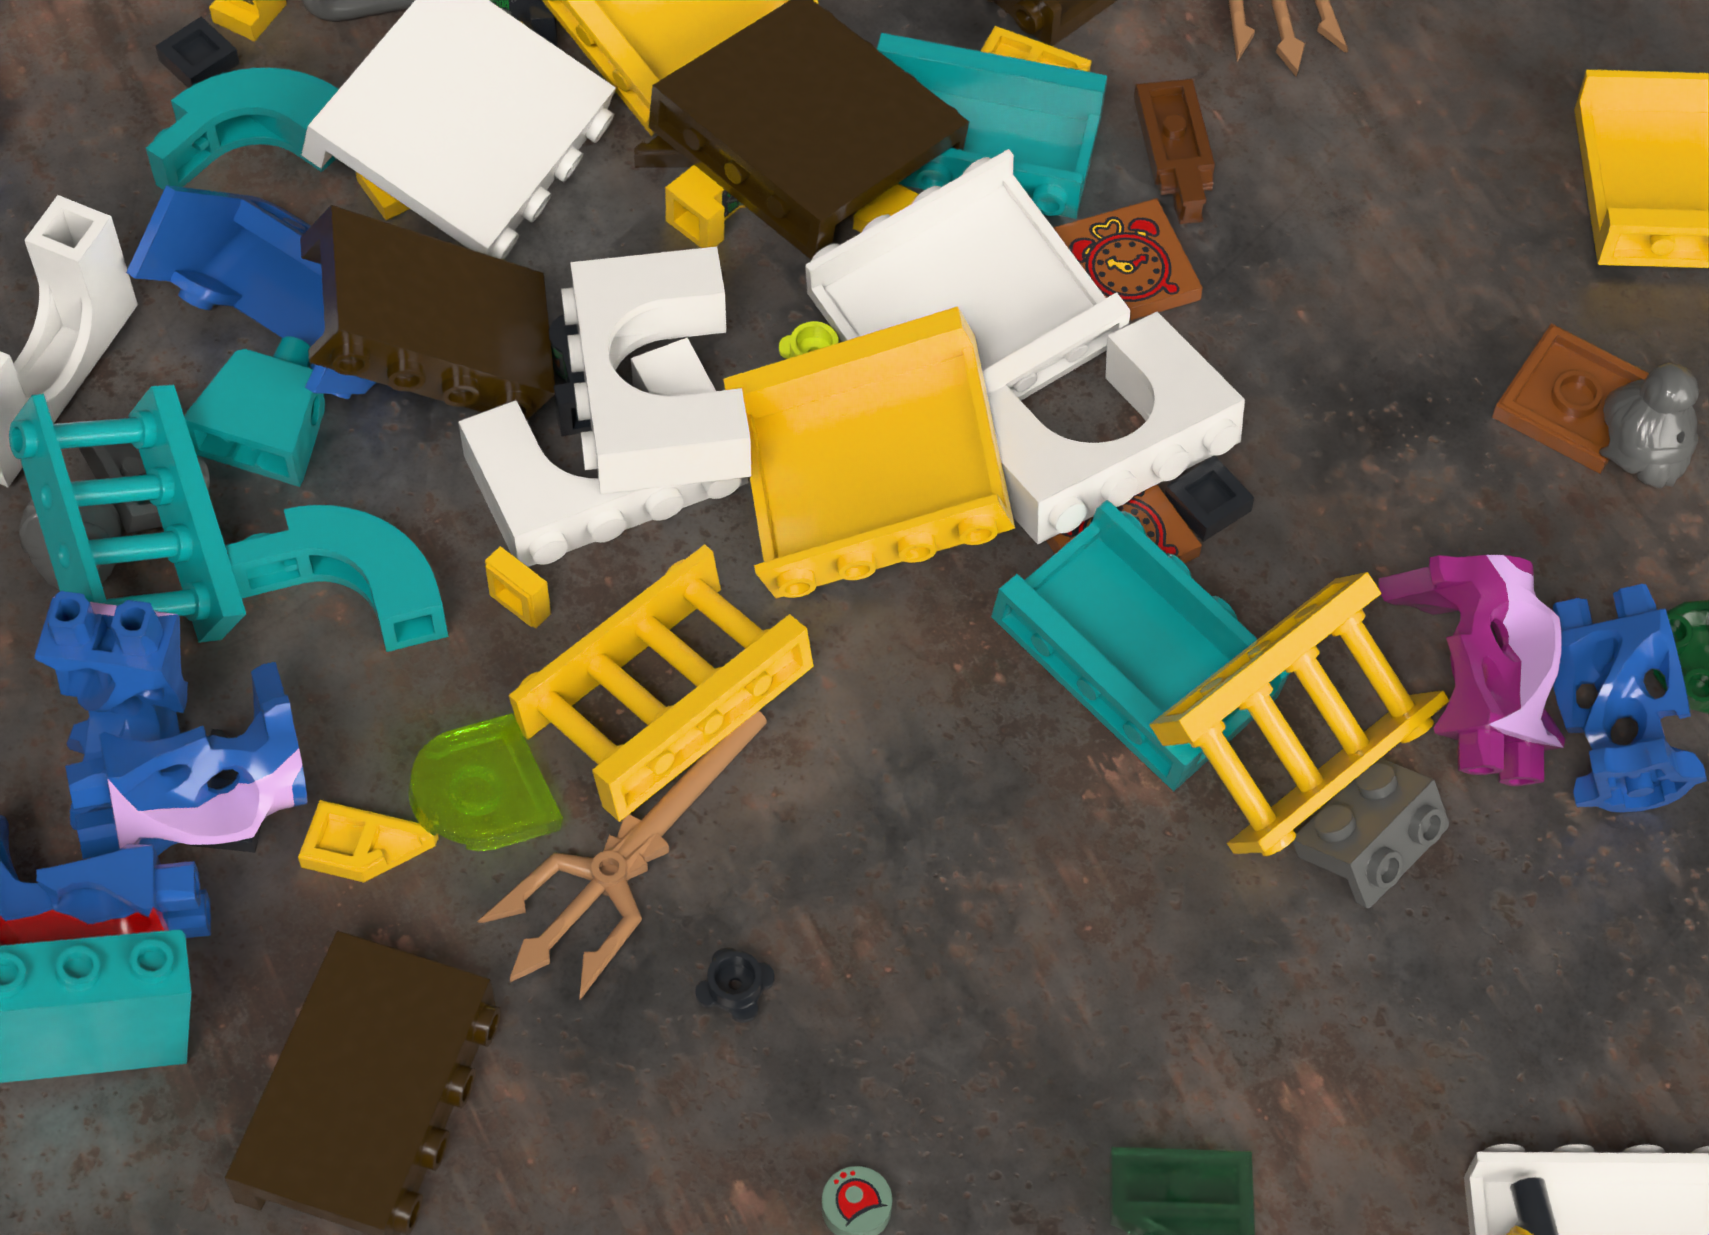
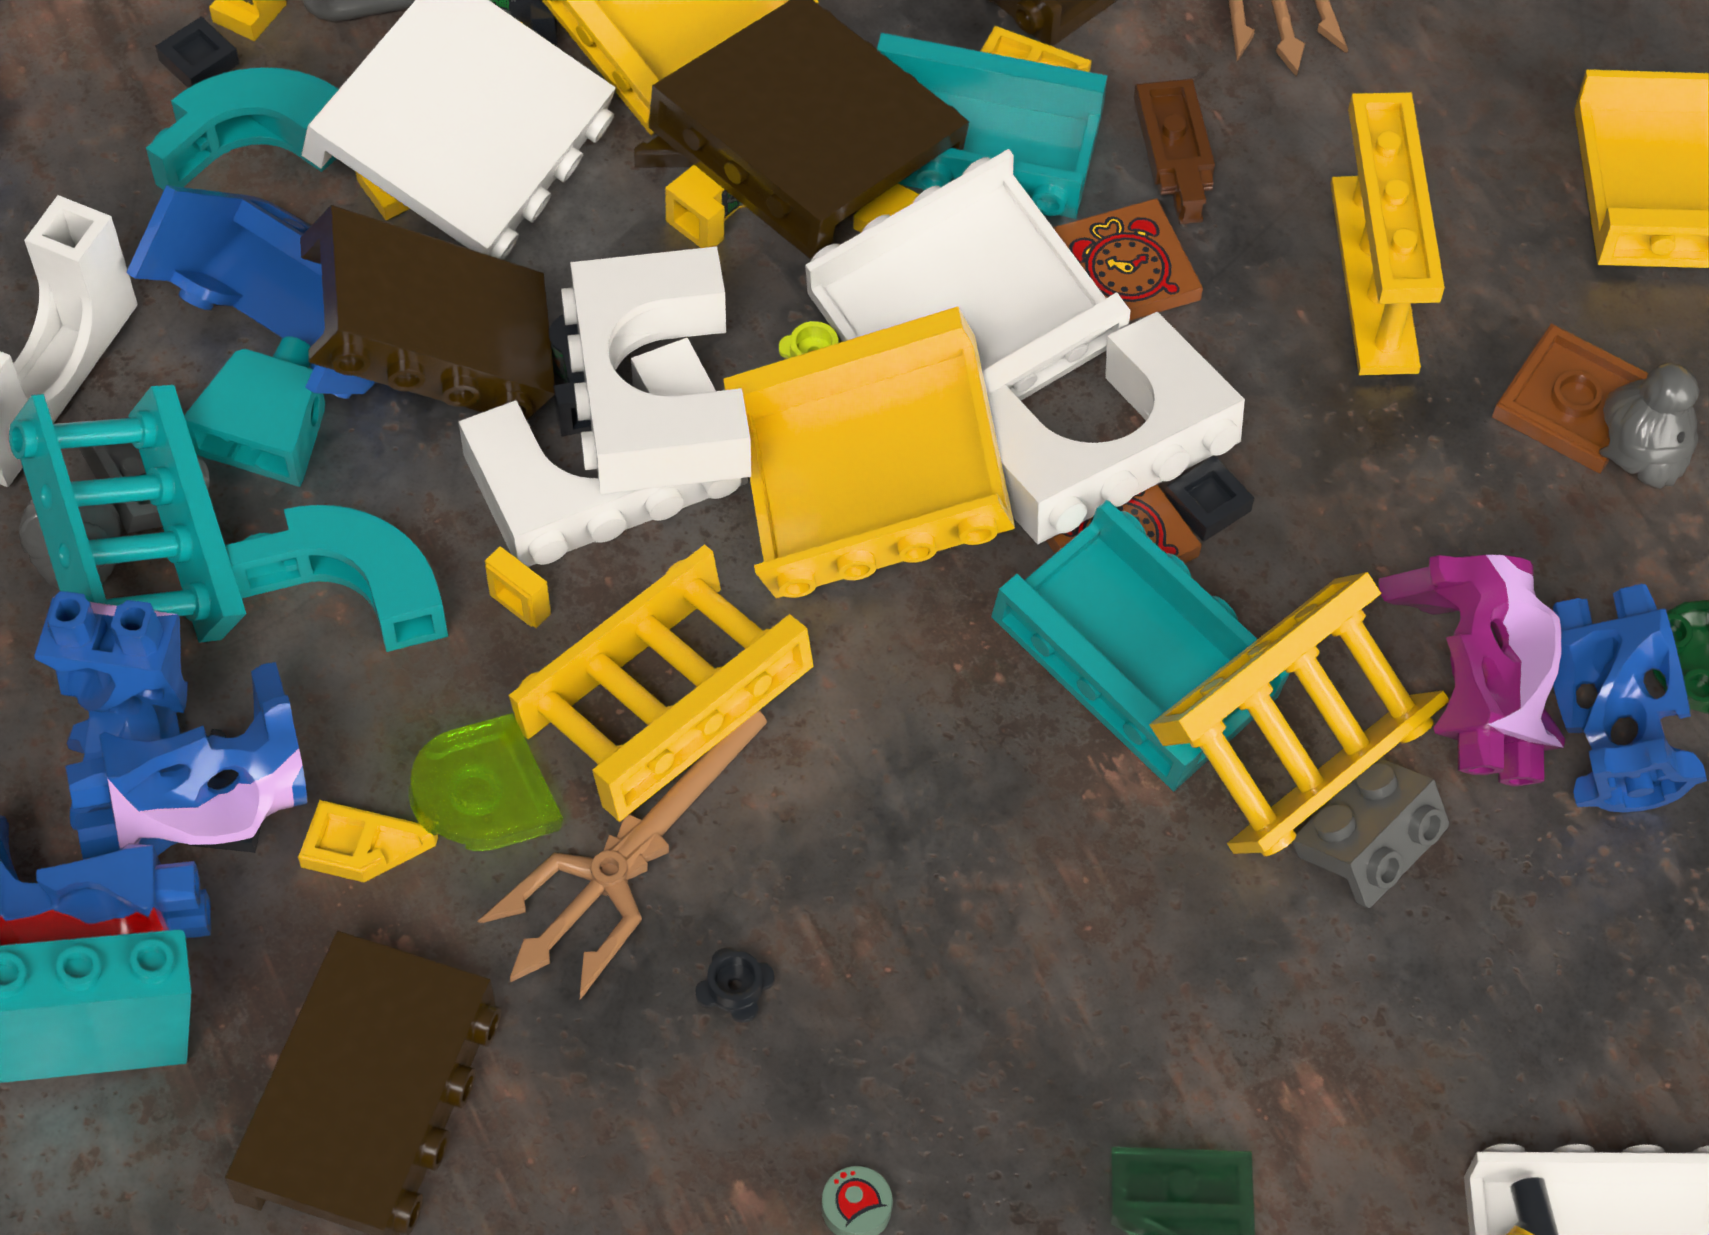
none -> yellow fence [1330,92,1445,375]

